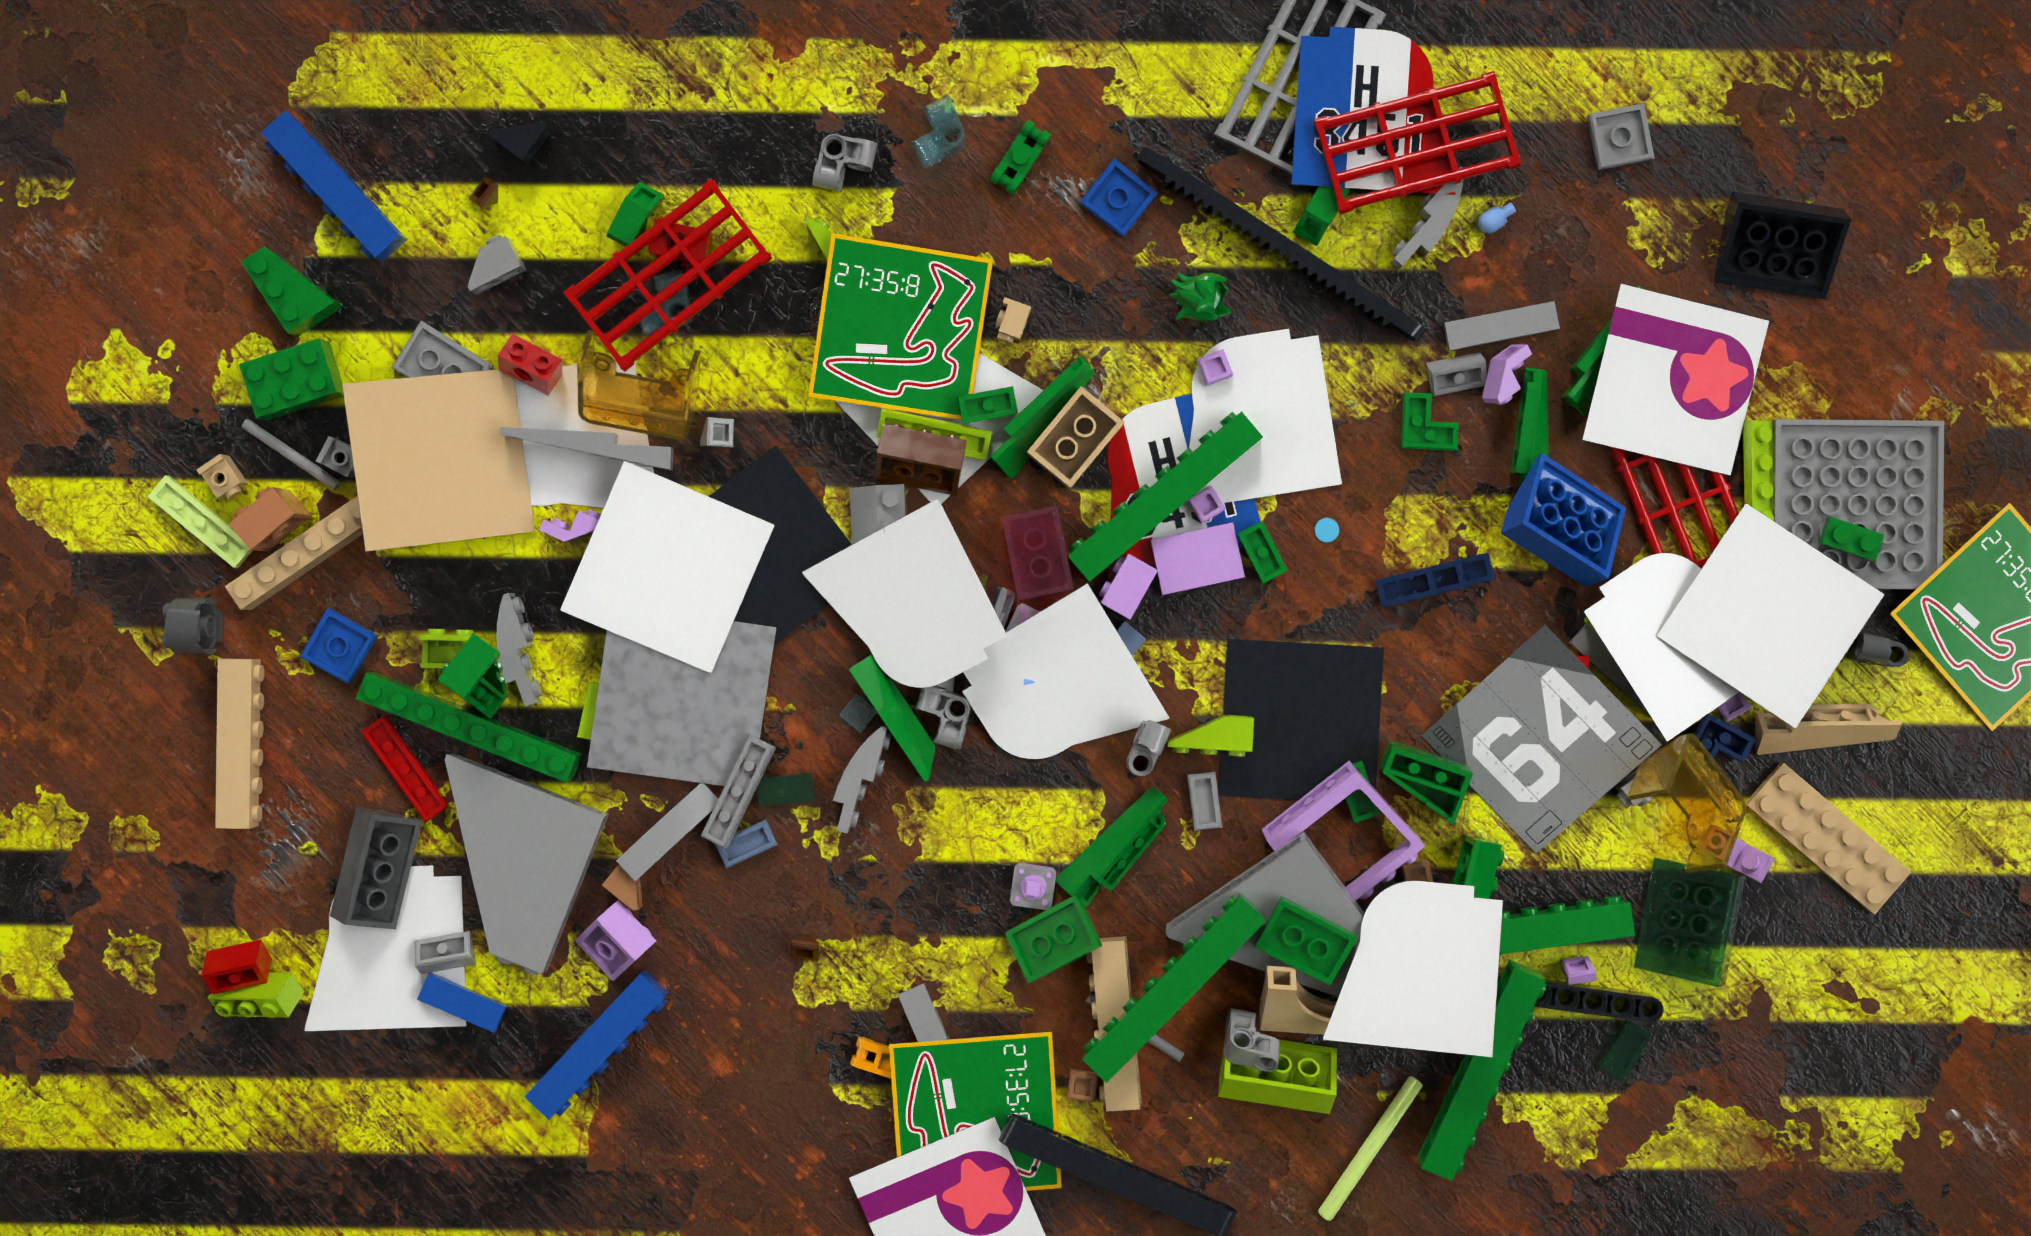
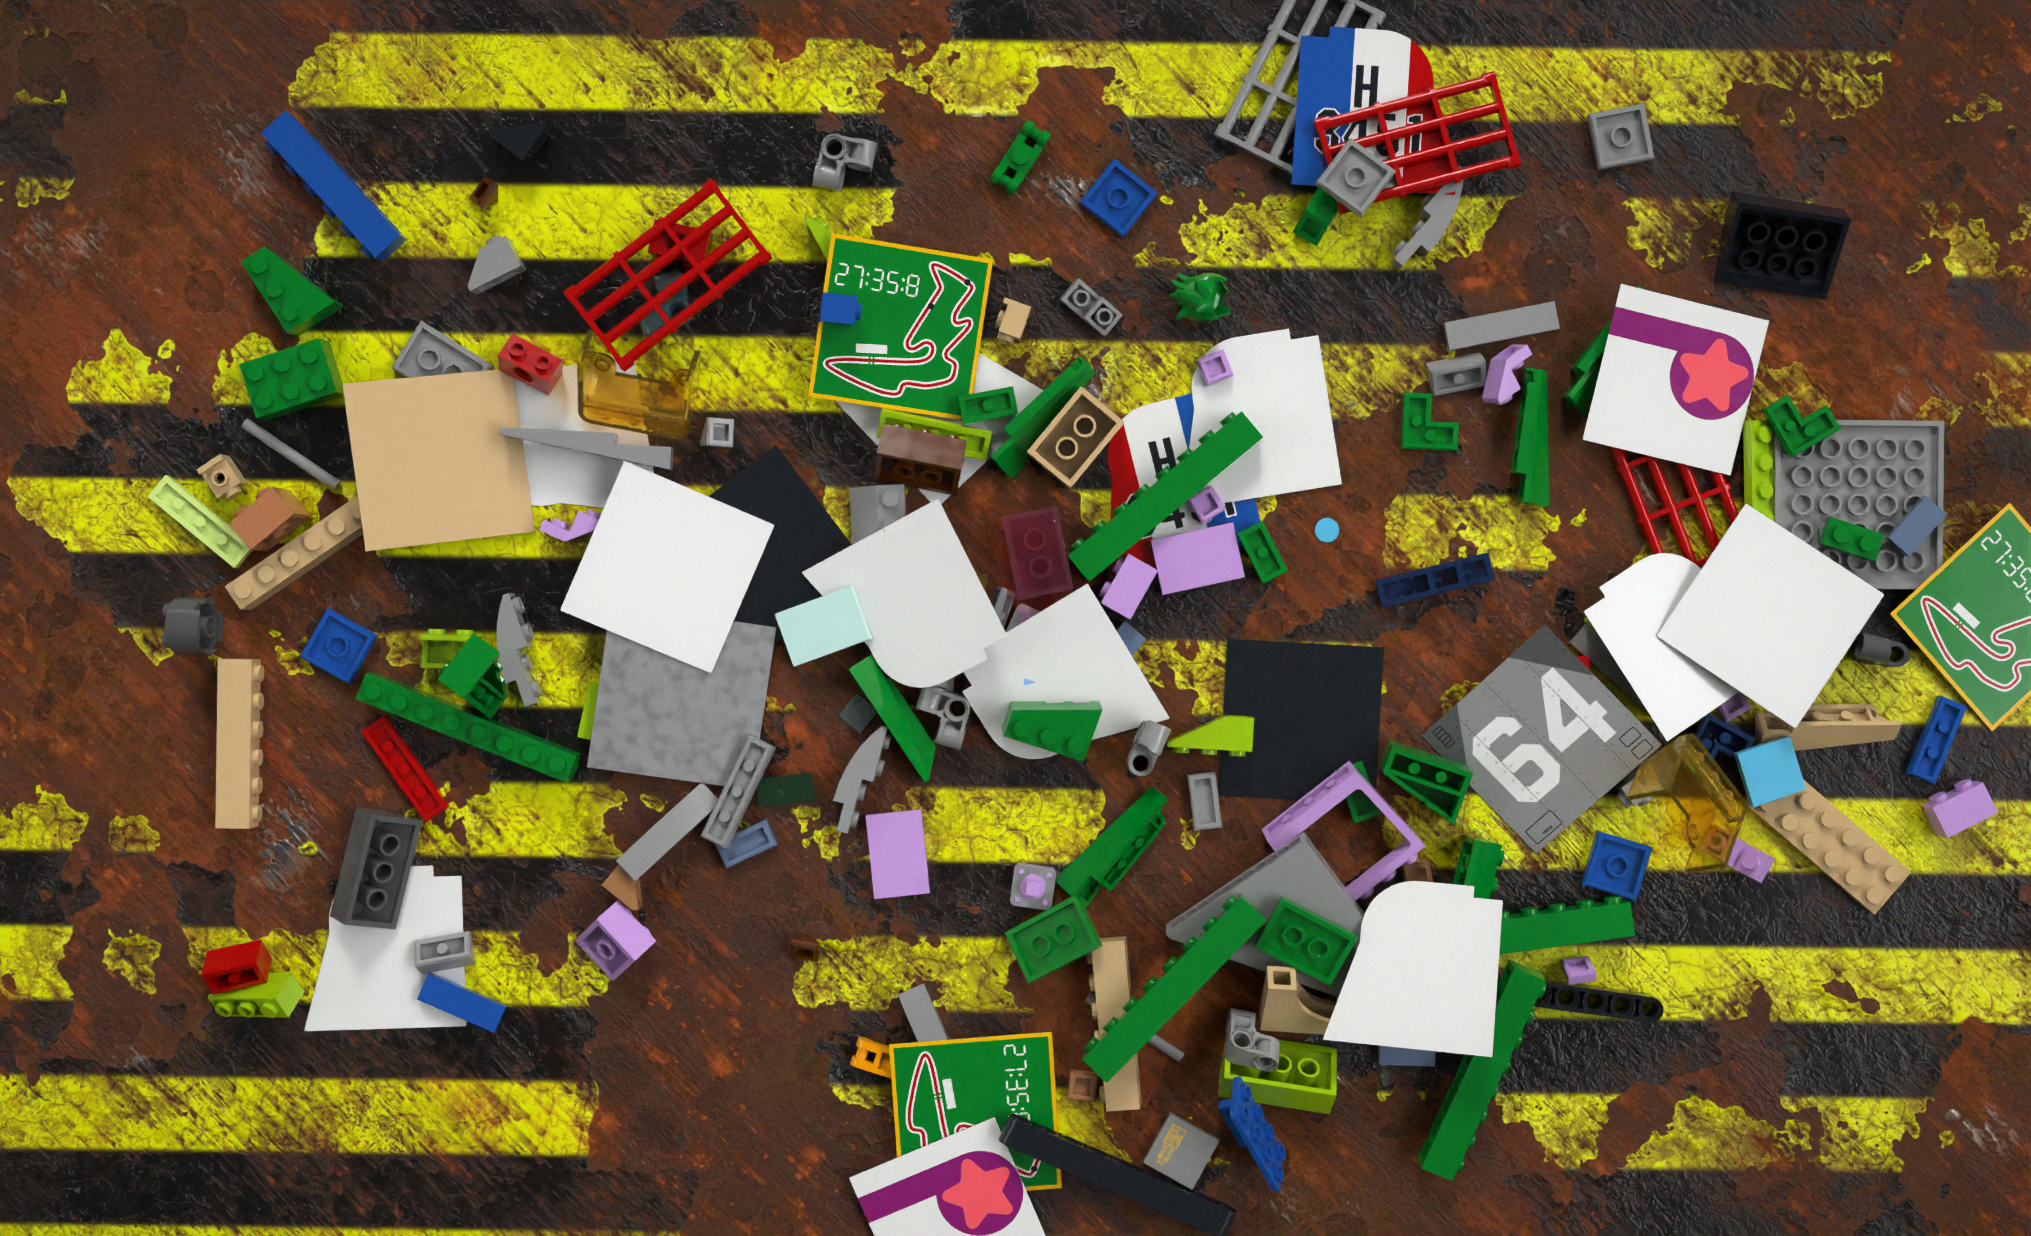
light grey brick [316,436,355,479] -> none
light grey slope [445,753,609,975] -> none
blue brick [525,969,669,1120] -> none
green slope [606,182,664,247] -> none
clear light blue piece [910,94,966,168] -> none
black gear [1136,147,1426,343] -> none
yellowish green axle [1318,1076,1422,1221] -> none
light blue cylinder [1478,202,1516,234] -> none
blue slope [1501,453,1626,587] -> none
clear green tile [1597,1019,1653,1082] -> none
clear green slope [1634,858,1746,987] -> none
none -> light aqua tile [775,585,872,667]
none -> blue brick [819,292,862,326]
none -> lavender tile [865,809,930,899]
none -> green wedge [1001,701,1102,762]
none -> light grey slope [1059,278,1122,336]
none -> light grey tile [1143,1112,1219,1190]
none -> blue bracket [1218,1076,1286,1192]
none -> light grey tile [1315,138,1396,218]
none -> sand blue tile [1378,1045,1436,1066]
none -> blue tile [1580,830,1653,901]
none -> medium azure tile [1734,735,1806,807]
none -> green tile [1761,395,1841,458]
none -> sand blue tile [1885,496,1947,557]
none -> blue tile [1906,696,1967,784]
none -> lavender brick [1922,779,1998,838]

